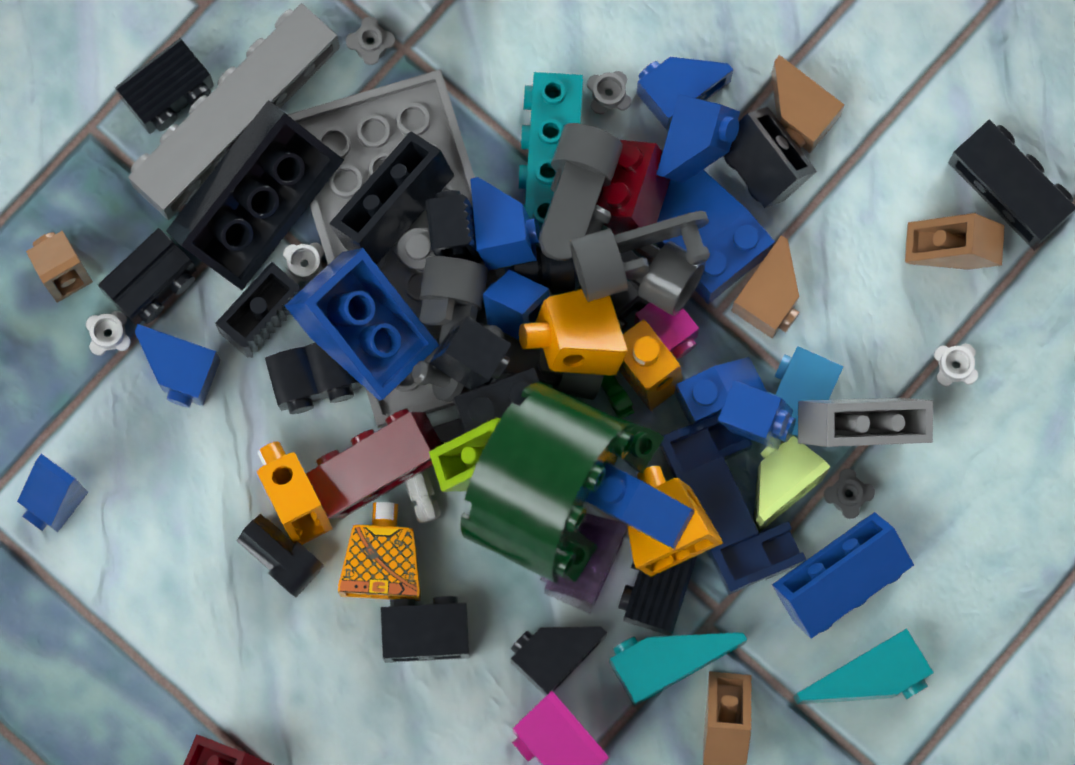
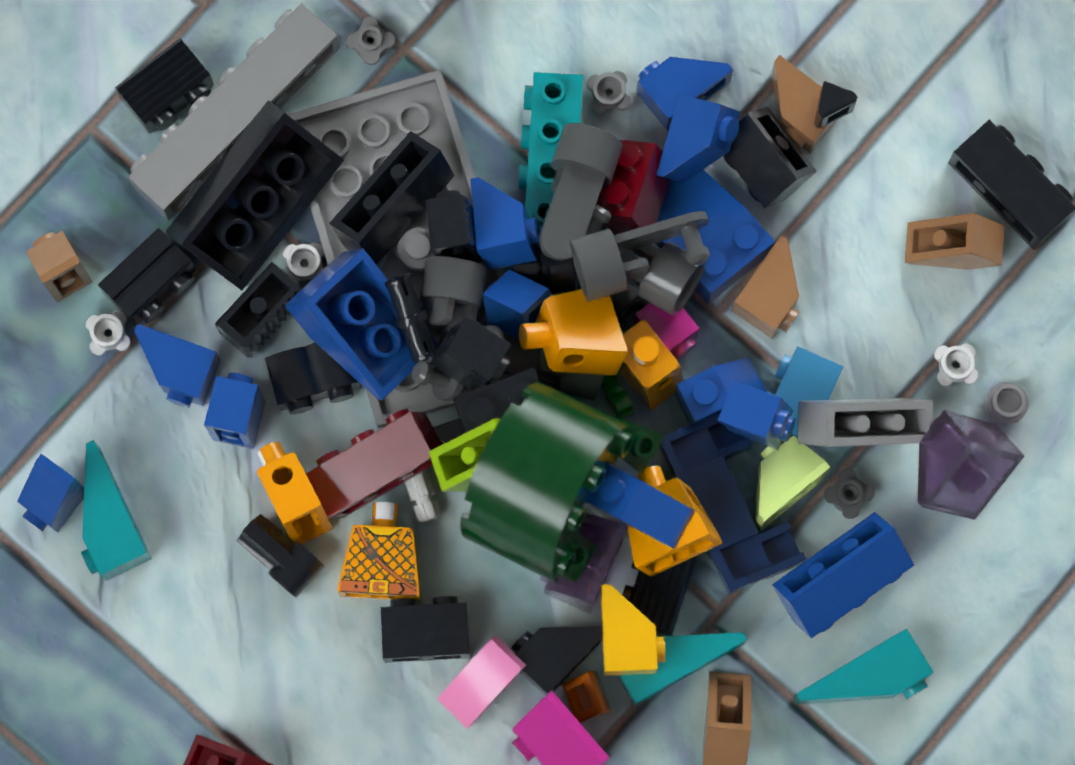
none -> teal slope [81,440,152,581]
none -> blue brick [204,373,266,449]
none -> black pin [384,273,437,362]
none -> bright pink slope [437,635,526,729]
none -> orange slope [562,670,612,723]
none -> yellow slope [601,584,665,676]
none -> black slope [814,81,858,129]
none -> clear purple slope [917,410,1025,520]
none -> light grey plate [986,382,1029,424]

